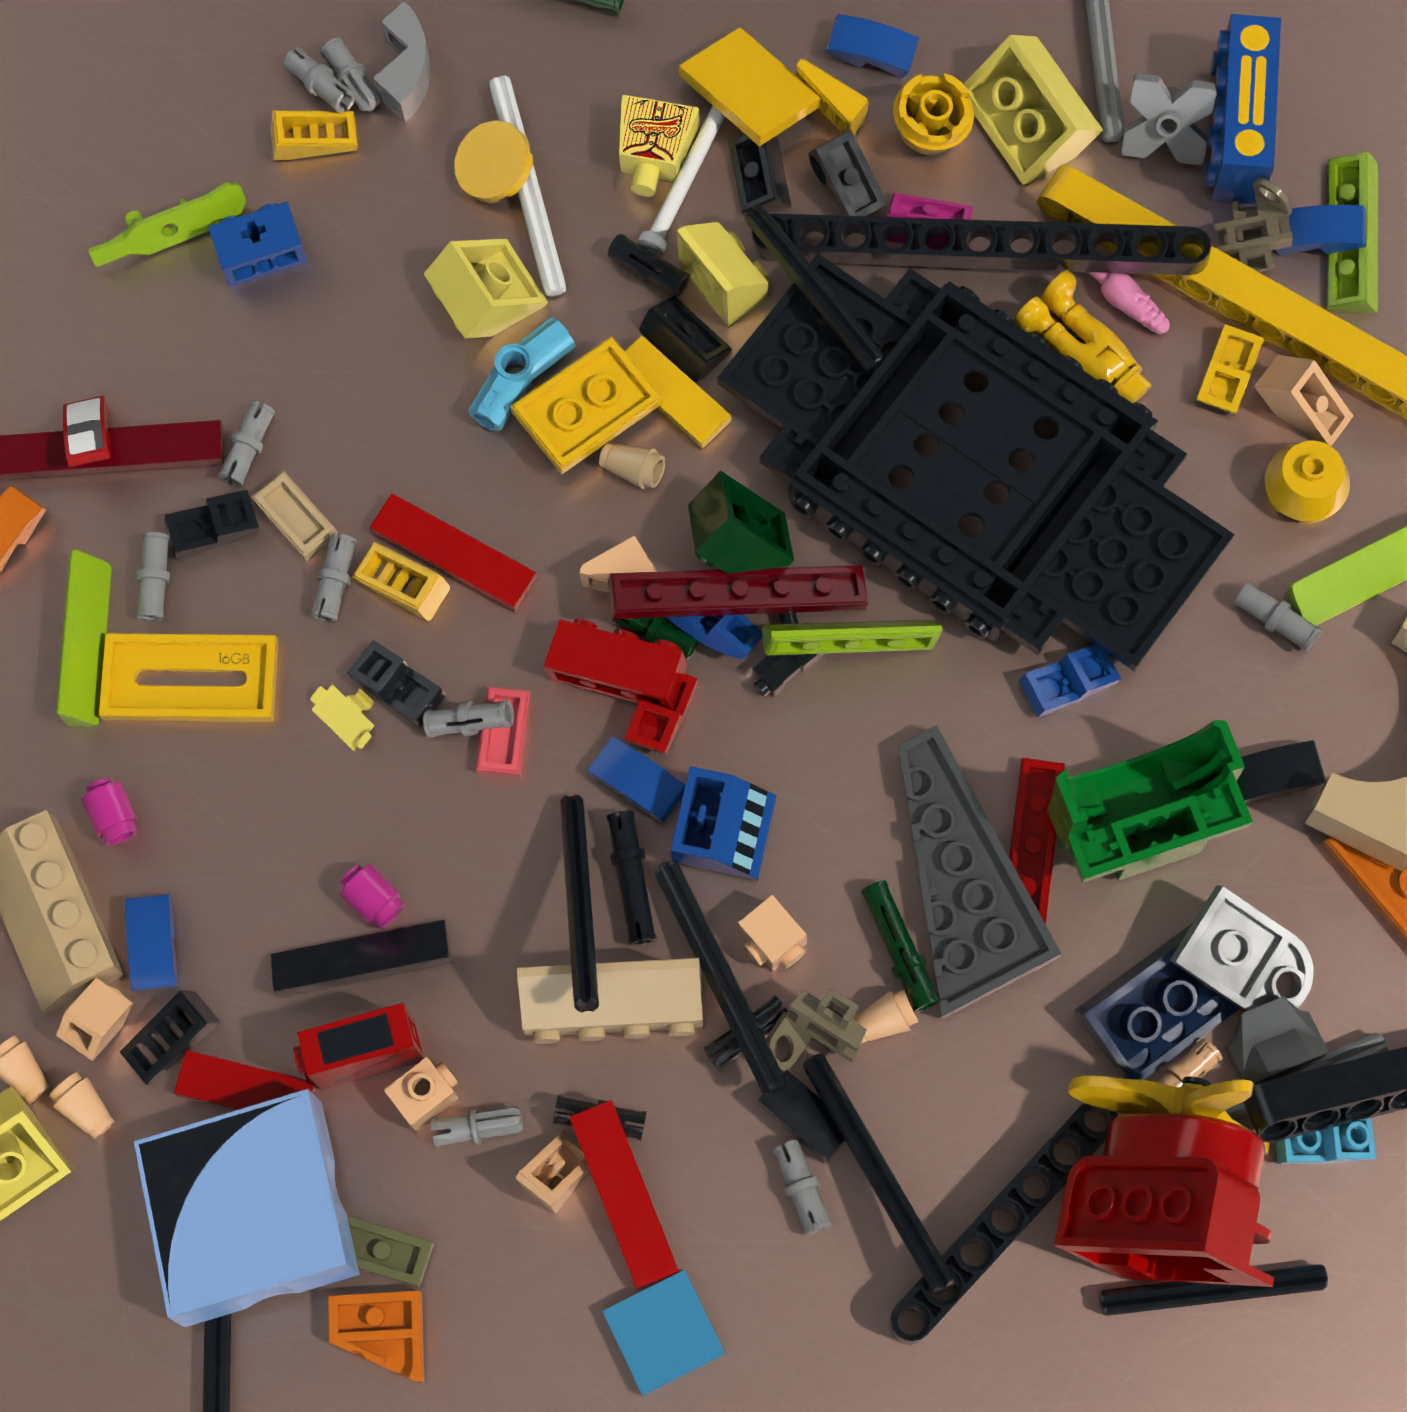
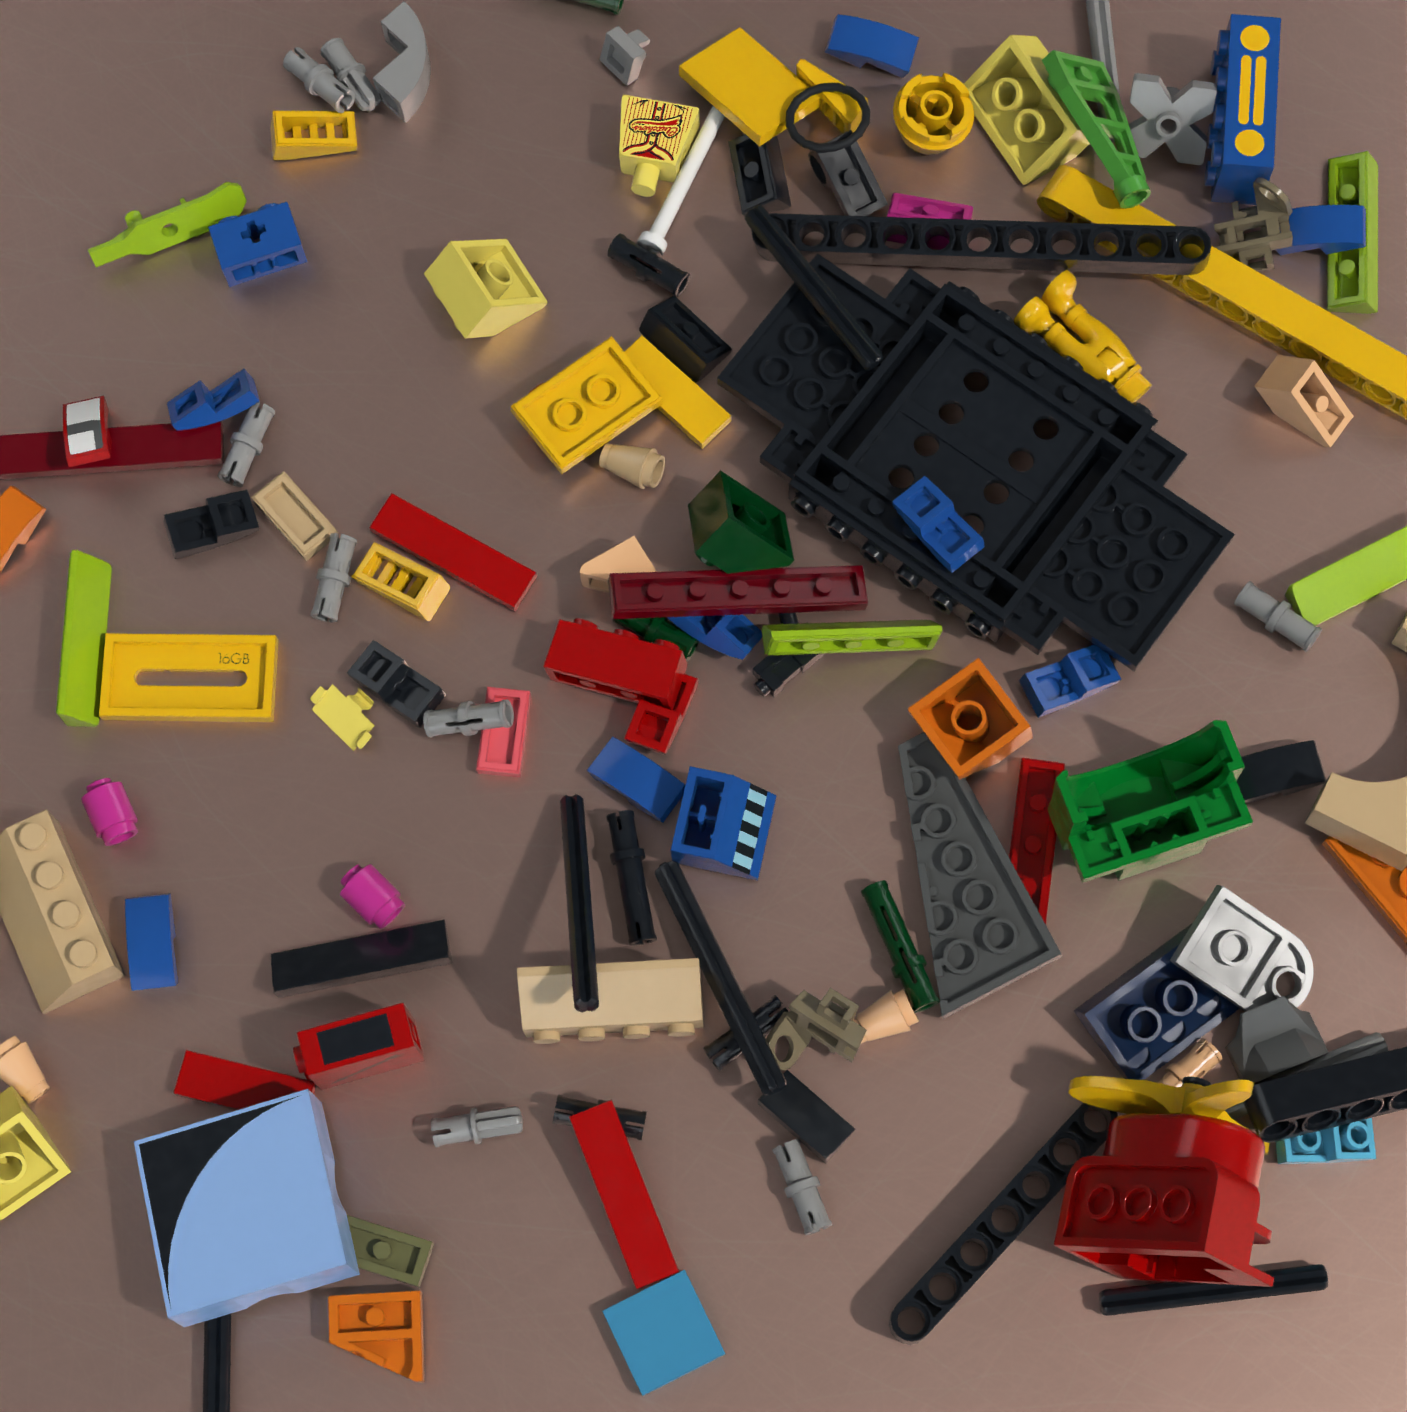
light nougat cone [49,1072,115,1140] -> none
light nougat brick [56,978,133,1061] -> none
black slope [120,990,220,1085] -> none
light grey pin [136,532,170,621] -> none
light nougat brick [384,1057,459,1132] -> none
yellow tile [454,120,533,203] -> none
medium azure piece [468,317,575,431] -> none
white axle [489,75,566,297] -> none
light nougat slope [515,1130,590,1214] -> none
light yellow slope [677,222,770,327] -> none
light nougat brick [738,895,807,972] -> none
black axle [803,1053,955,1294] -> none
bright pink piece [1088,272,1170,334] -> none
yellow slope [1196,324,1264,415] -> none
yellow cone [1265,440,1350,524] -> none
none -> blue slope [167,369,260,431]
none -> light grey tile [599,26,650,86]
none -> black piece [785,83,870,152]
none -> blue slope [892,476,985,573]
none -> orange slope [907,658,1033,780]
none -> bright green plate [1042,50,1151,208]

